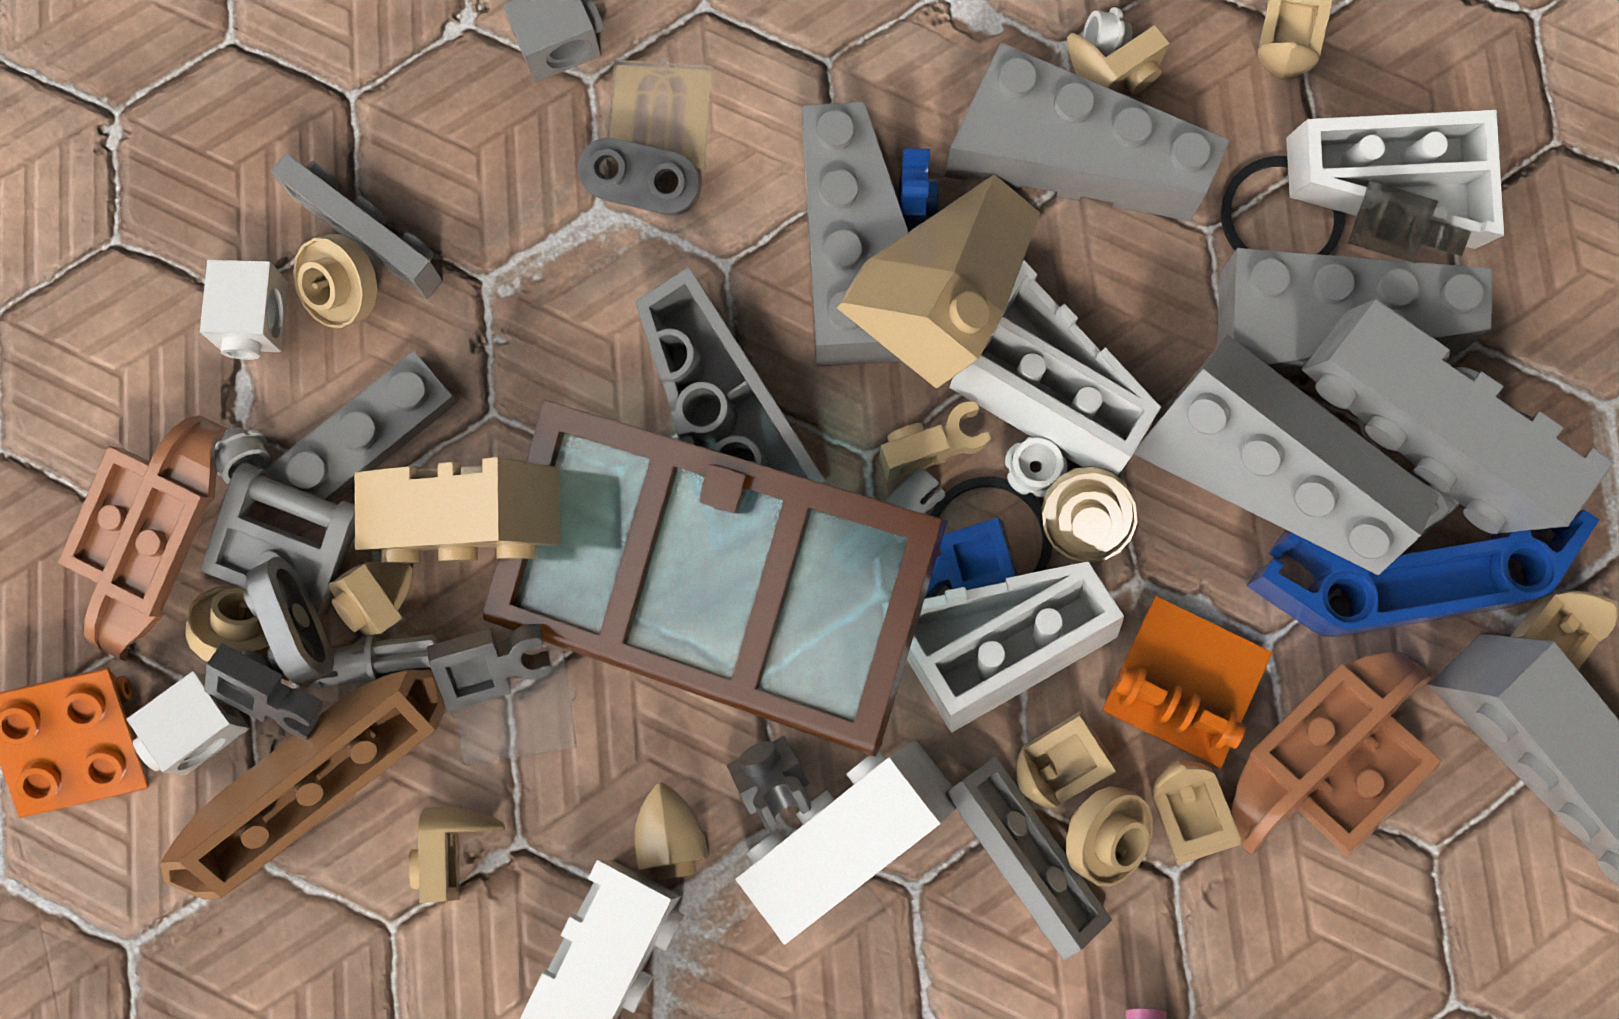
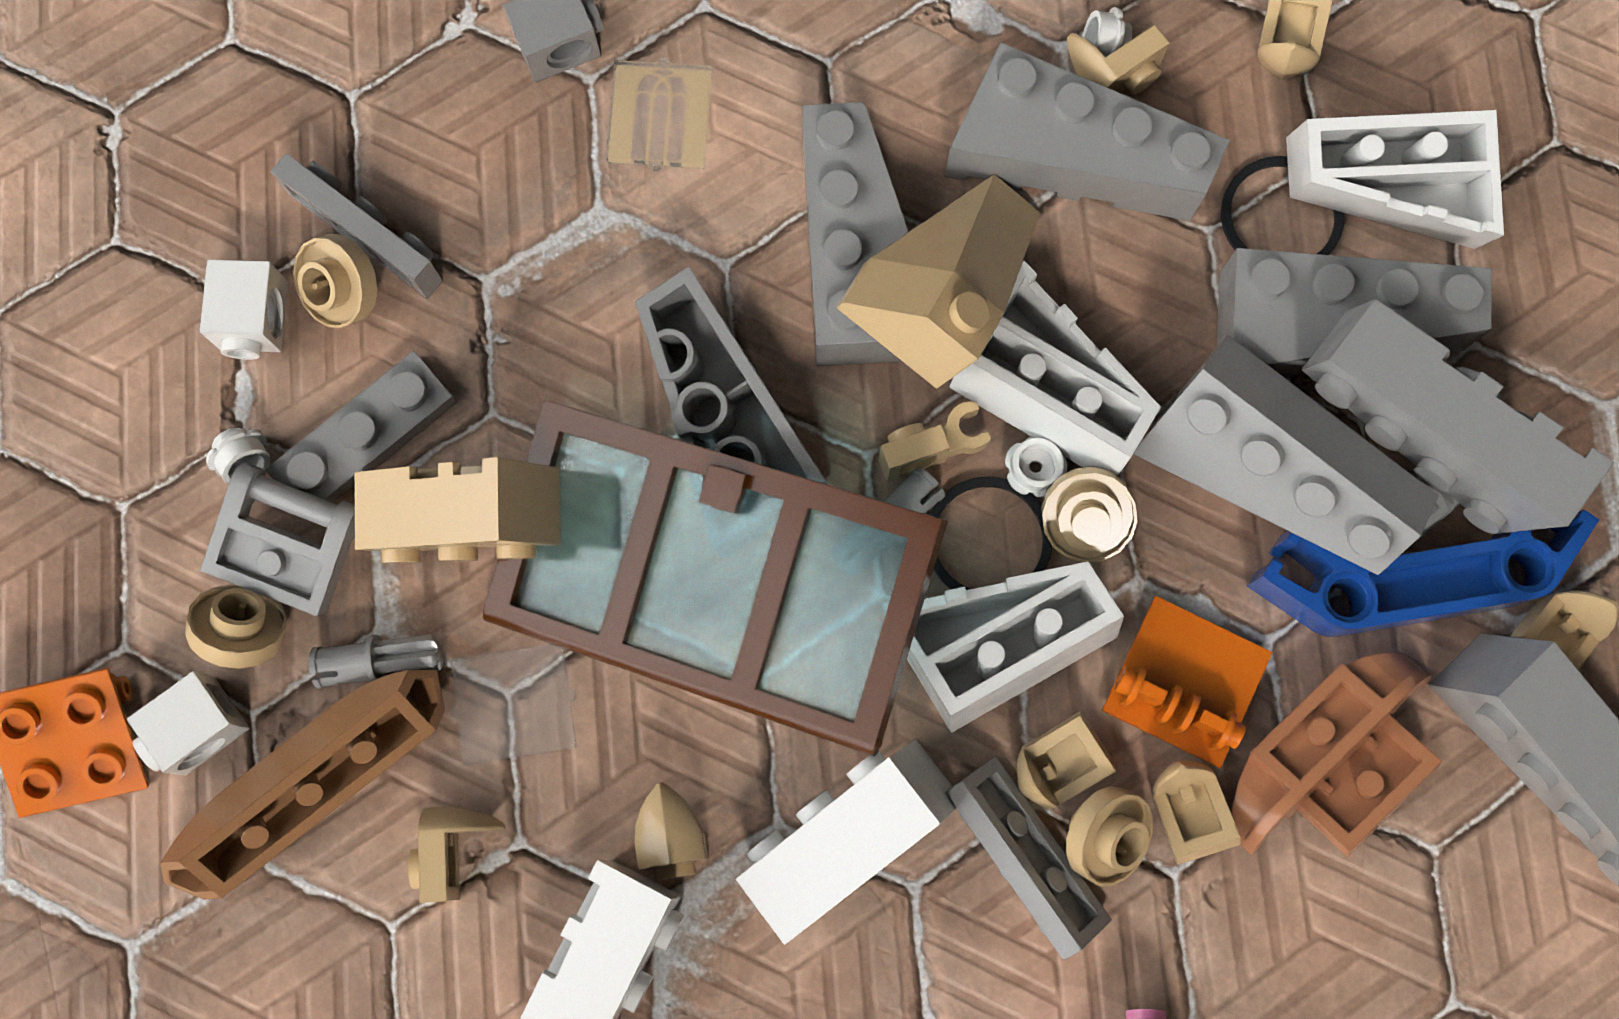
nougat plate [58,415,227,661] -> none
flat silver plate [204,643,323,740] -> none
flat silver plate [244,557,334,686] -> none
tan plate [329,560,413,636] -> none
flat silver plate [427,624,552,712] -> none
flat silver plate [578,137,701,215] -> none
flat silver plate [726,736,811,831] -> none
blue plate [899,148,938,232] -> none
blue plate [899,517,1019,599] -> none
clear smoke plate [1347,181,1471,263] -> none

